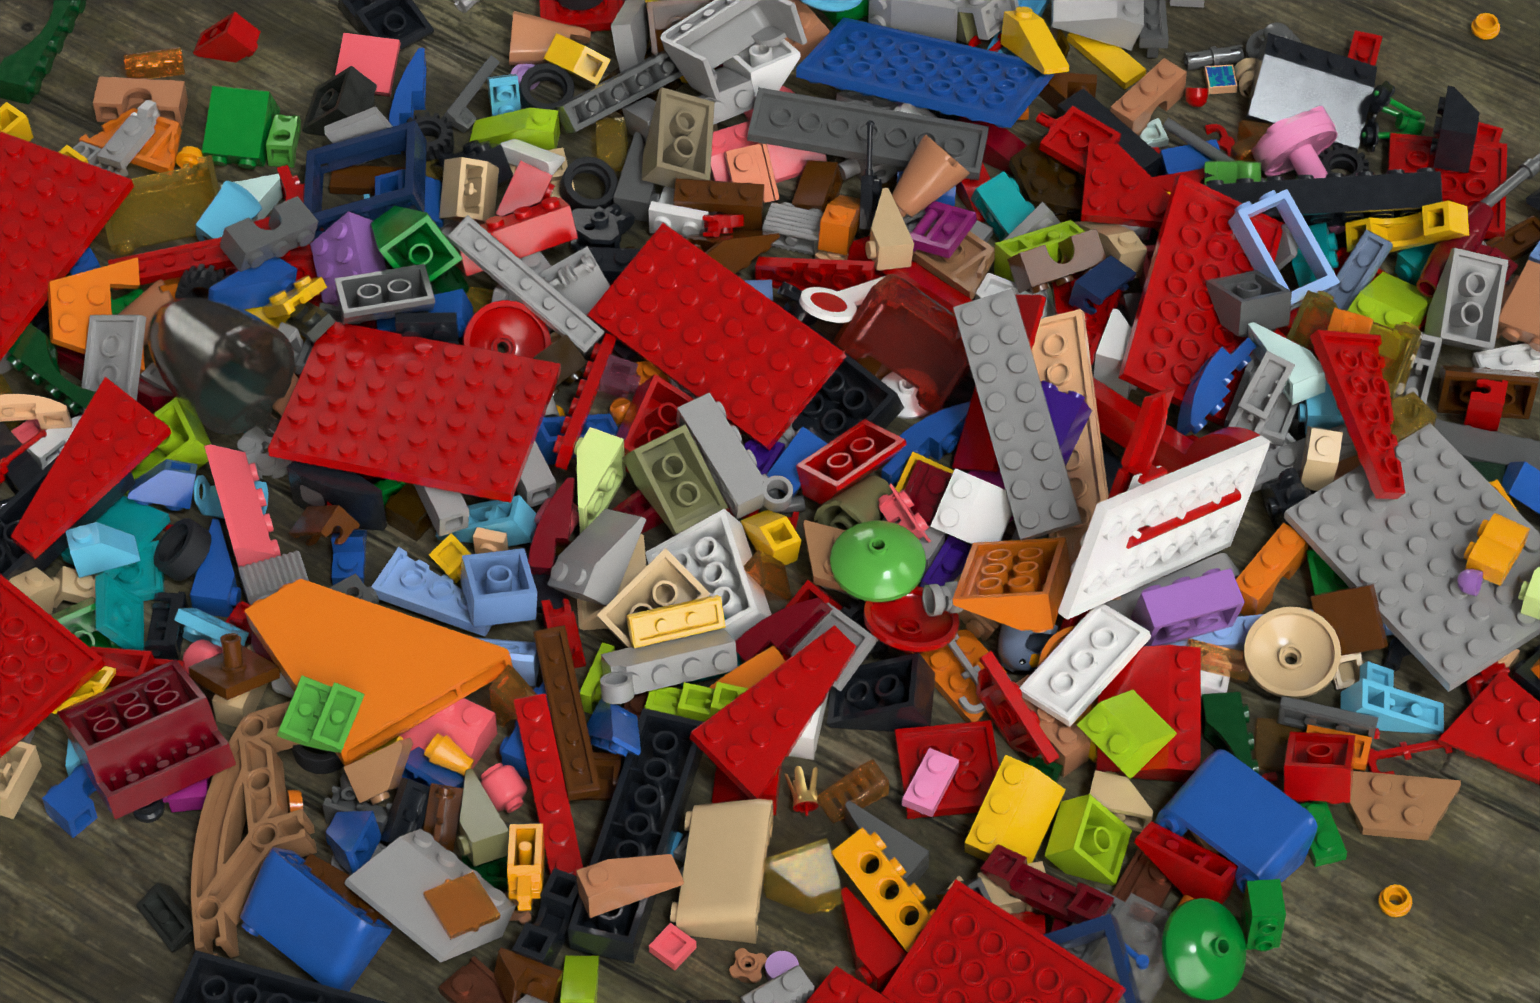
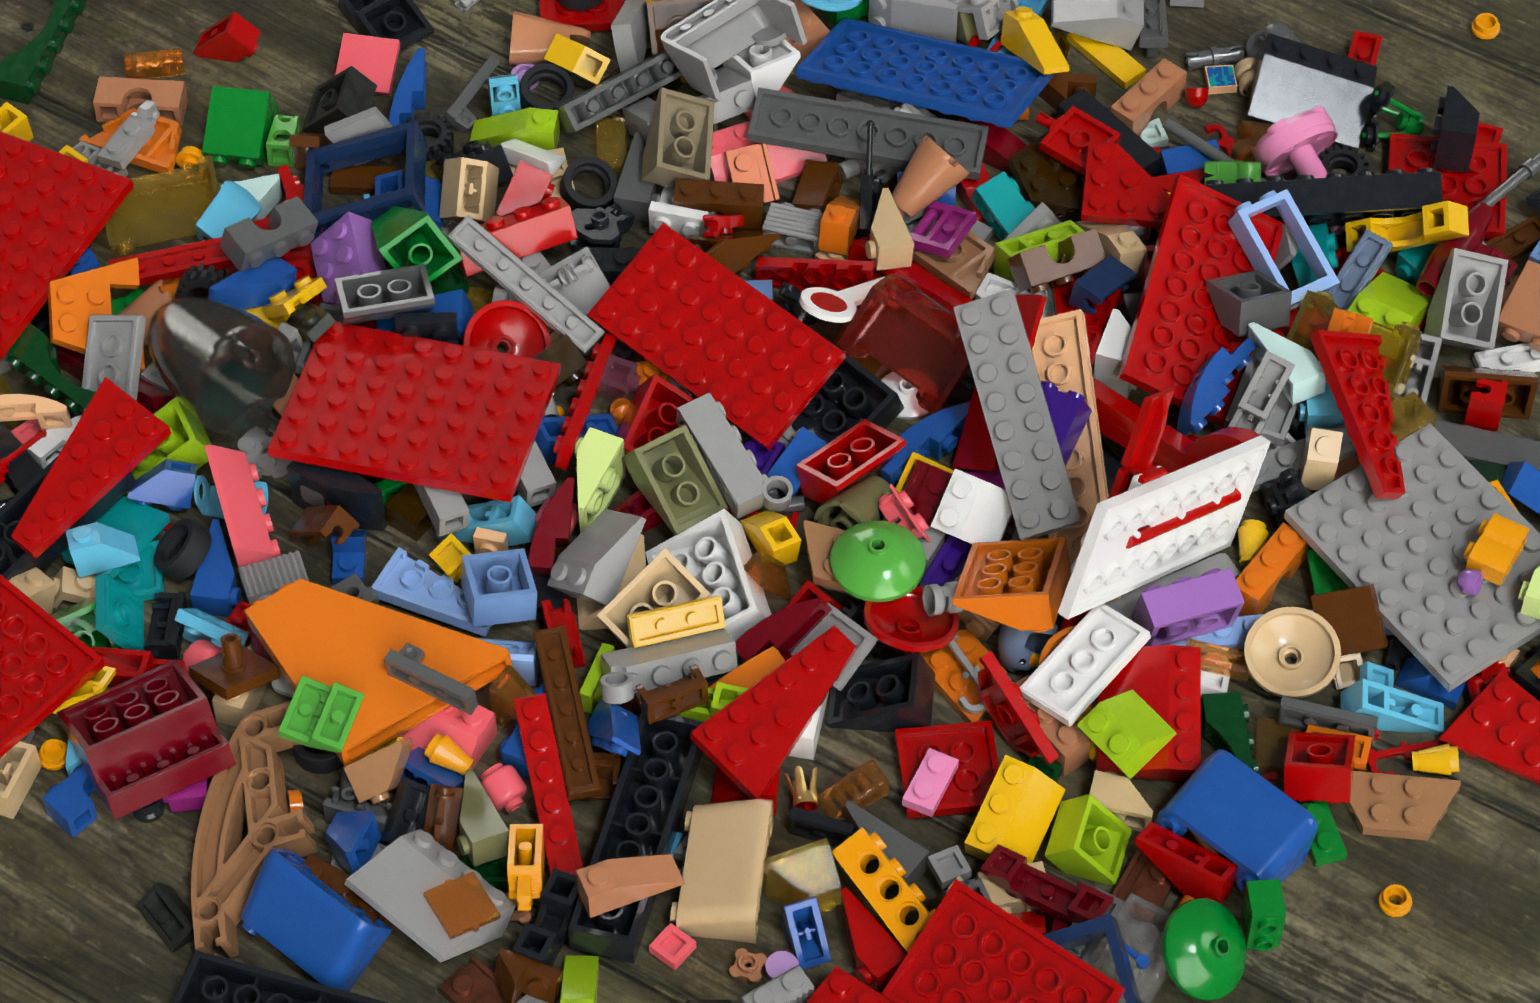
none -> light orange plate [38,739,68,771]
none -> reddish brown slope [290,132,330,169]
none -> dark grey hinge [384,643,478,715]
none -> reddish brown hinge [635,664,709,724]
none -> blue slope [783,896,832,970]
none -> black tile [789,806,855,847]
none -> light grey tile [927,845,972,889]
none -> yellow cone [1237,519,1269,568]
none -> blue slope [1395,657,1466,710]
none -> yellow cone [1412,743,1460,776]

